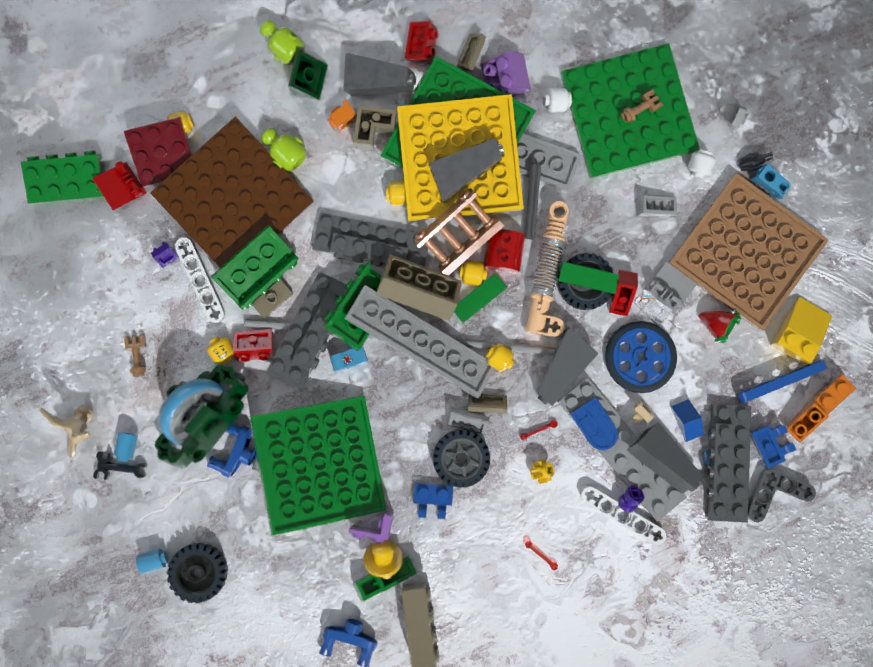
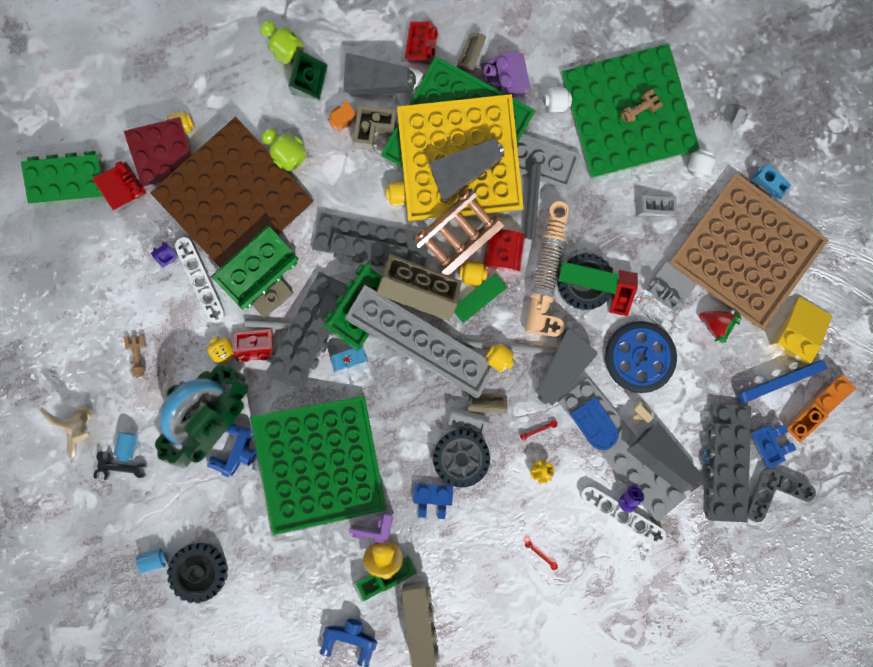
blue slope [671,399,704,442] -> none
black piece [738,152,774,171] -> none

